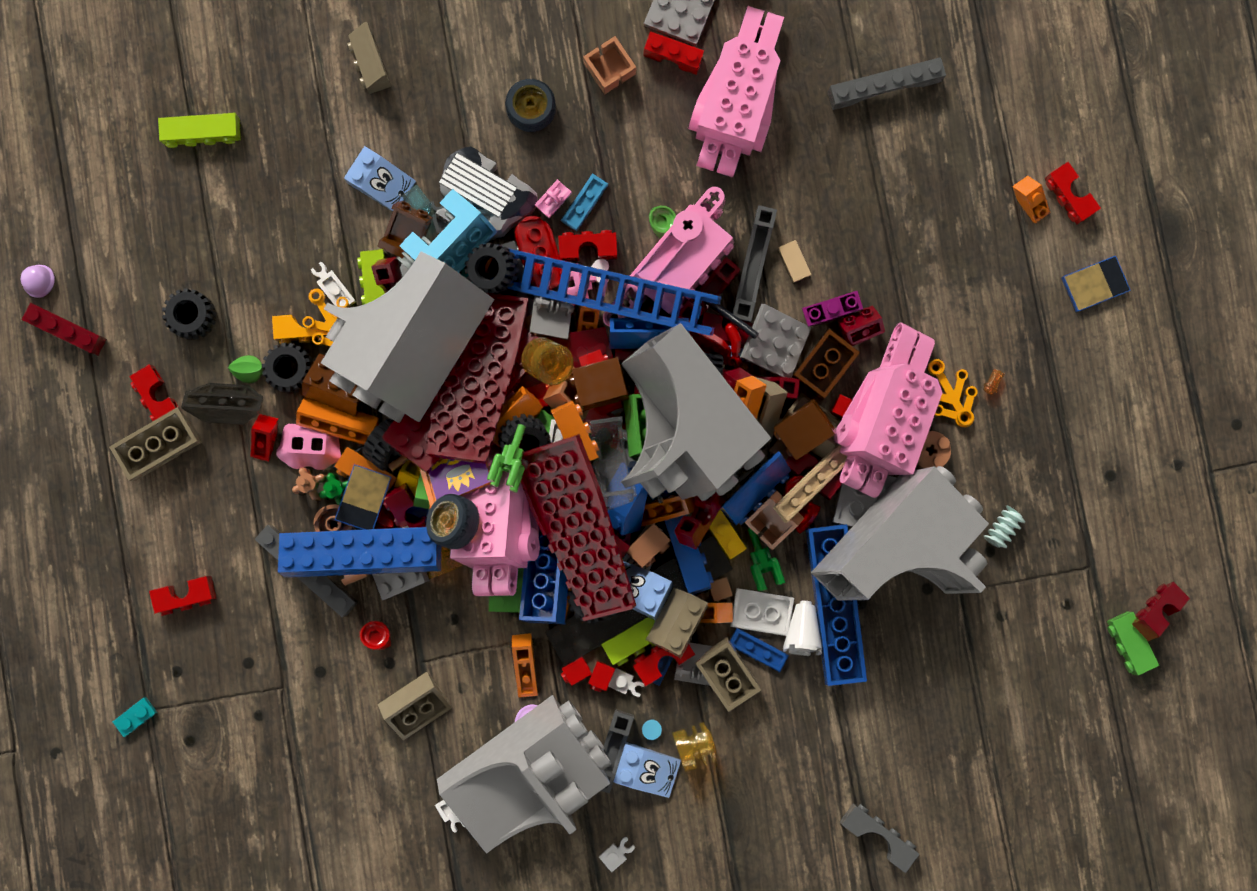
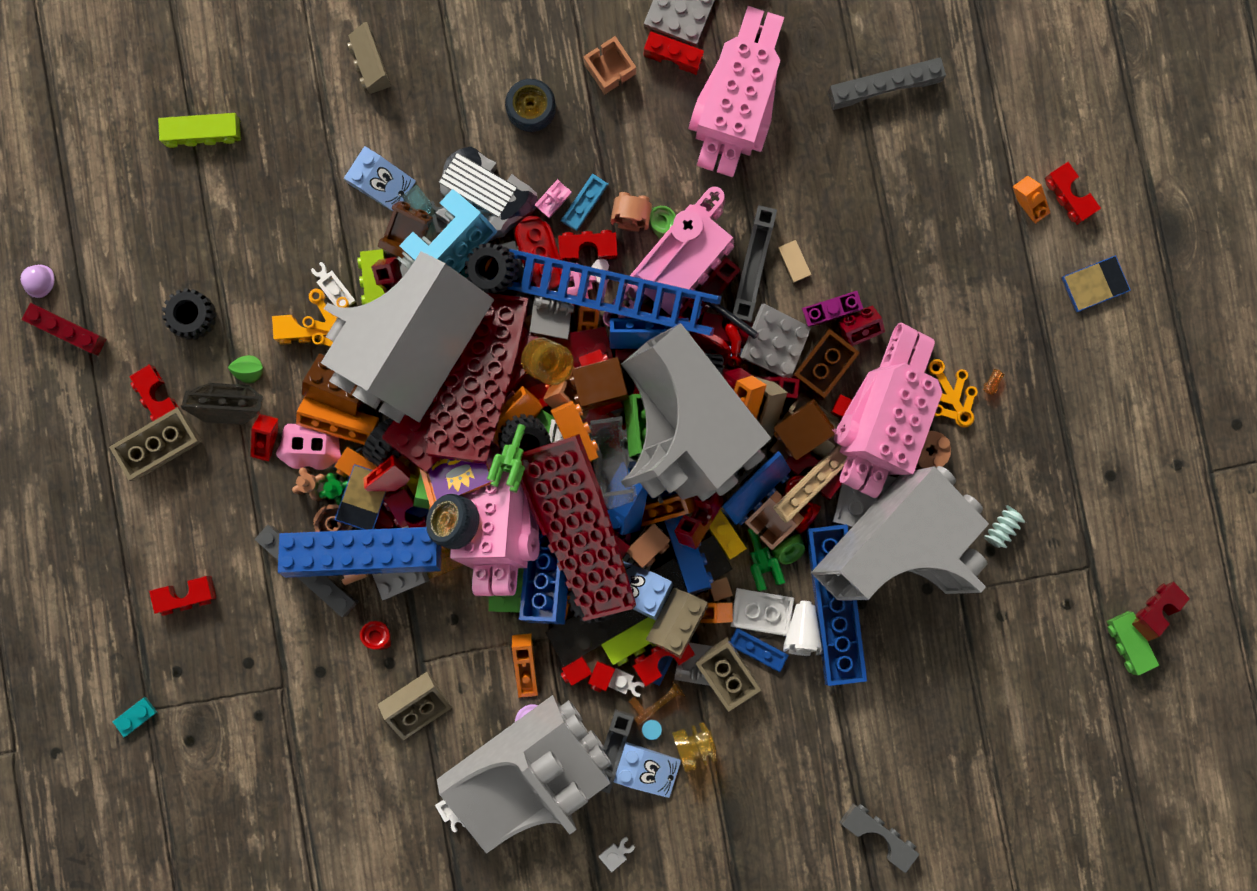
black tyre [262,343,313,394] -> none
none -> red slope [363,455,410,491]
none -> nougat brick [611,192,652,232]
none -> clear orange piece [628,681,685,725]
none -> bright green piece [770,534,805,564]

